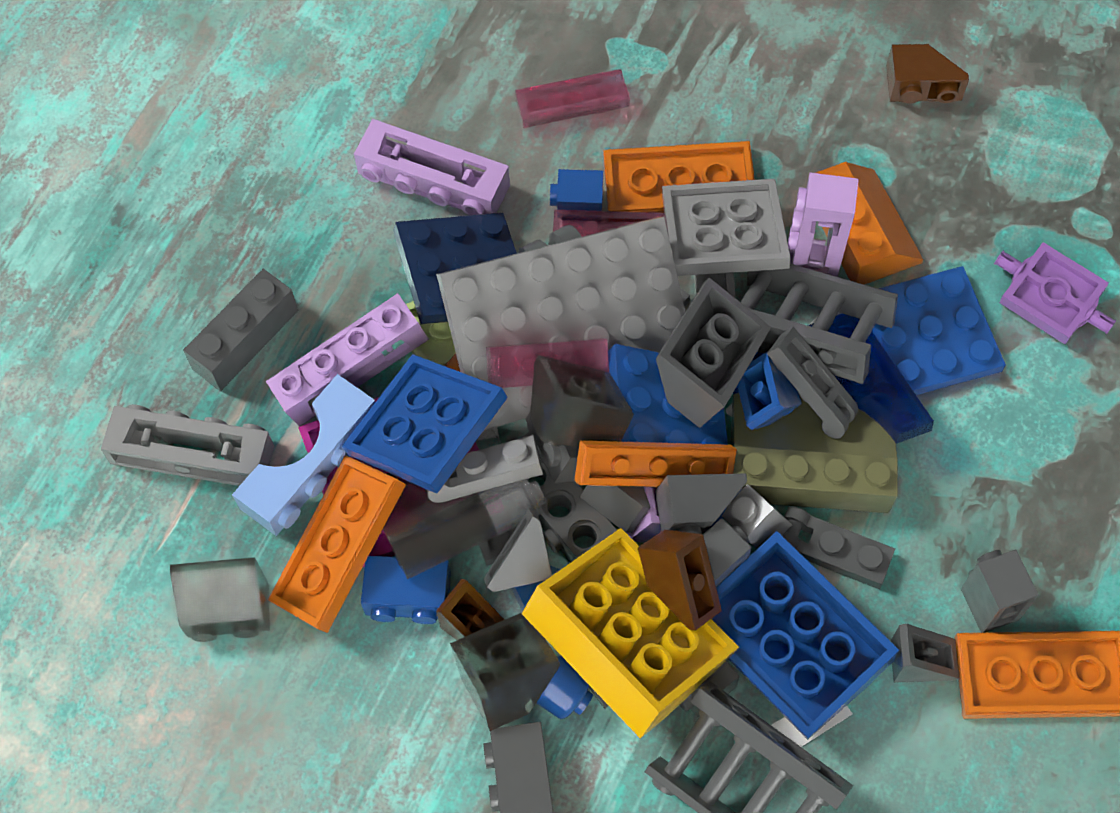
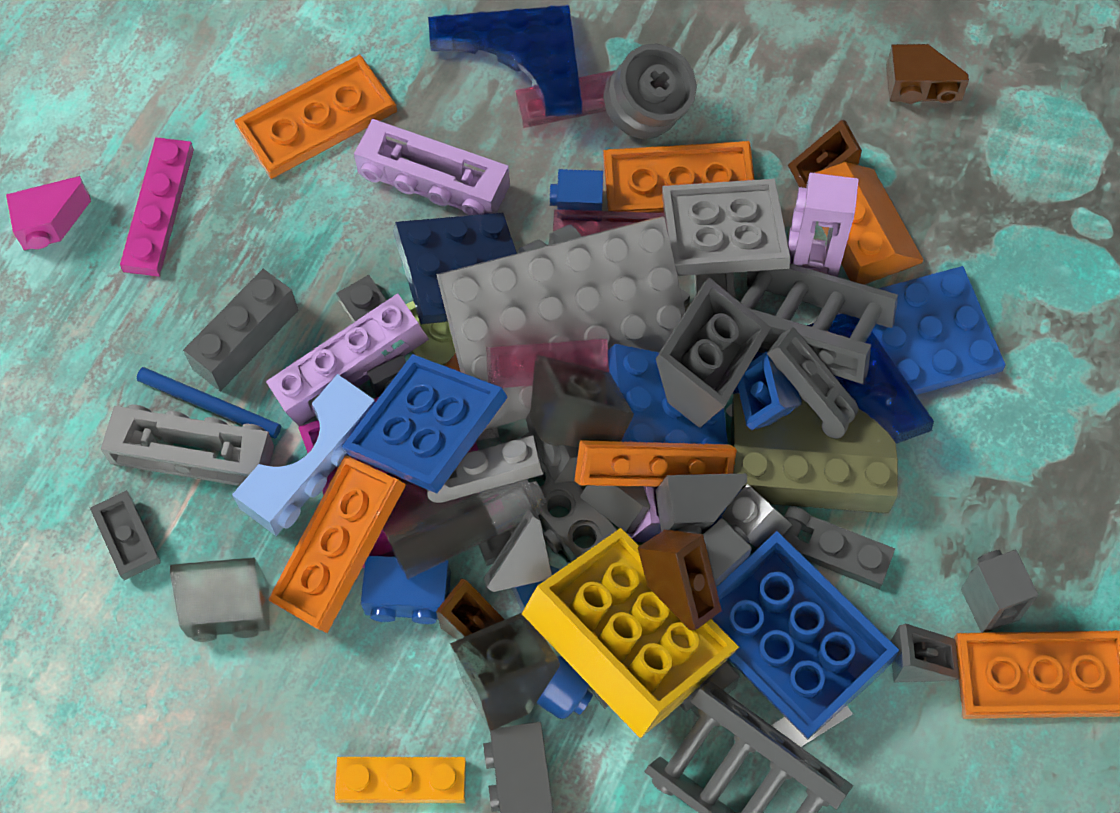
medium lavender plate [994,242,1116,344] -> none
none -> dark pink slope [6,176,91,251]
none -> dark grey plate [90,490,161,581]
none -> dark pink plate [120,137,194,277]
none -> blue bar [137,367,281,439]
none -> orange tile [234,54,397,179]
none -> light orange plate [335,757,466,803]
none -> dark grey plate [336,275,387,323]
none -> dark grey plate [367,355,406,398]
none -> clear blue plate [428,5,583,117]
none -> dark grey wheel [603,44,697,139]
none -> reddish brown slope [788,120,862,188]

